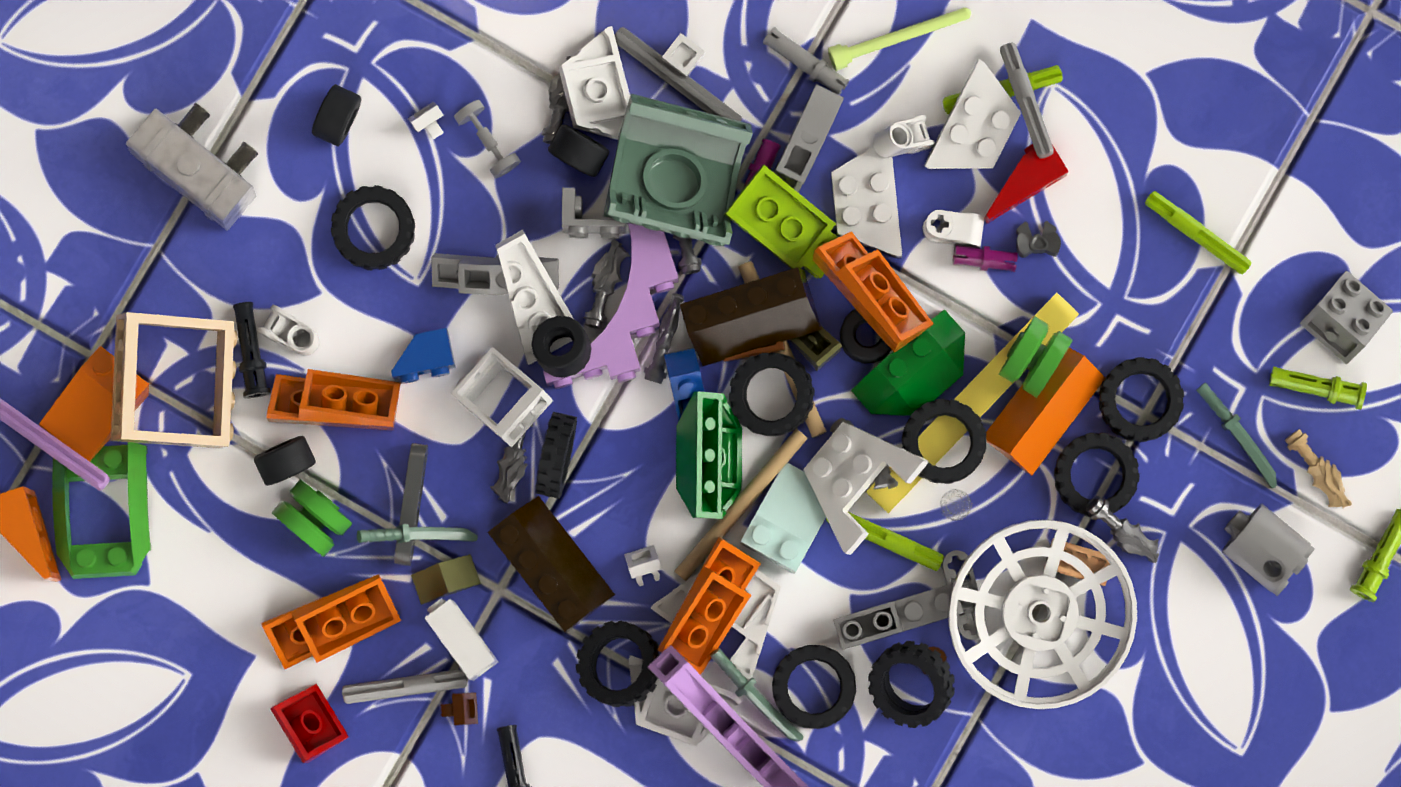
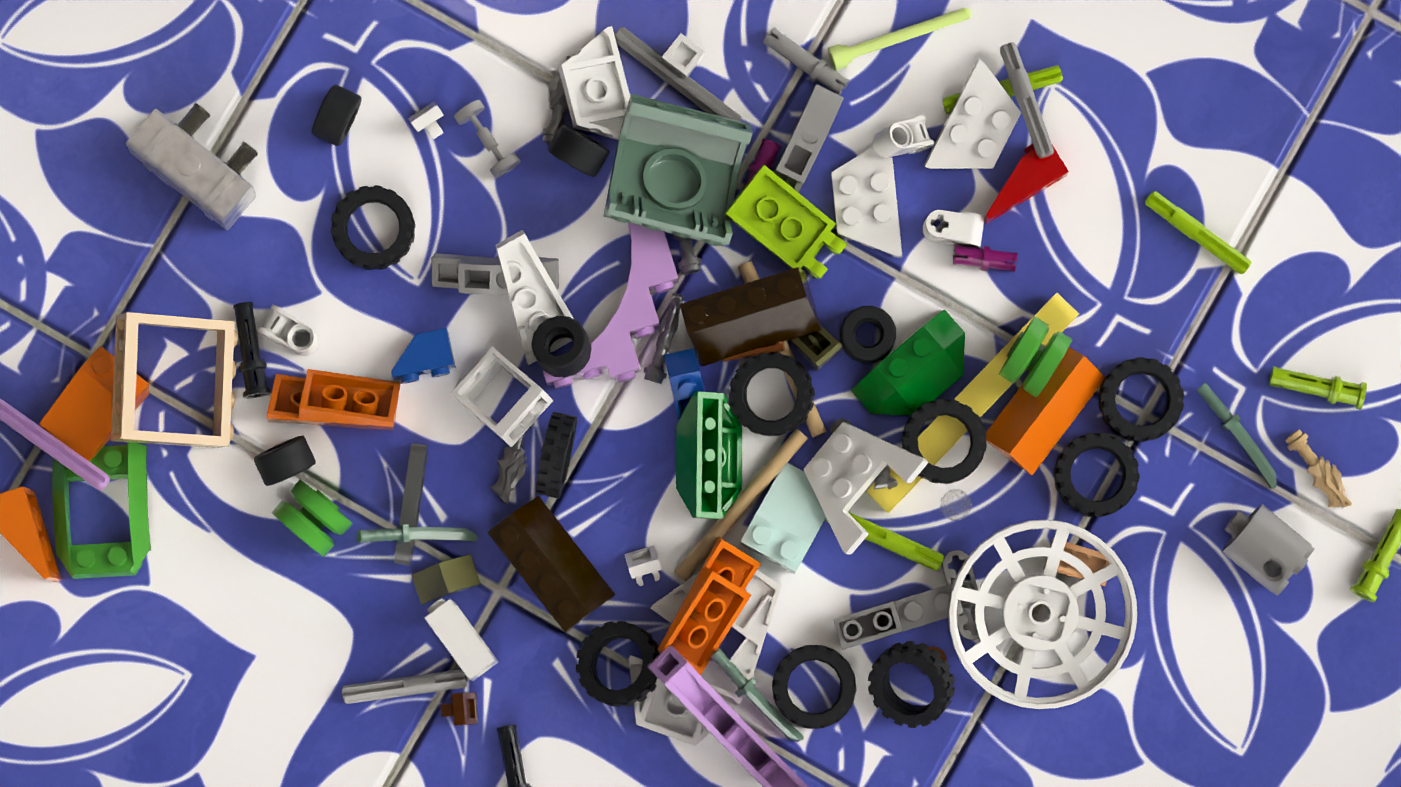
orange slope [261,574,402,669] -> none
red slope [270,684,349,763] -> none
light grey bracket [562,188,626,239] -> none
flat silver piece [584,239,630,330] -> none
orange slope [812,231,934,353] -> none
dark grey piece [1016,221,1061,258] -> none
flat silver piece [1086,496,1159,563] -> none
light grey bracket [1299,271,1393,365] -> none

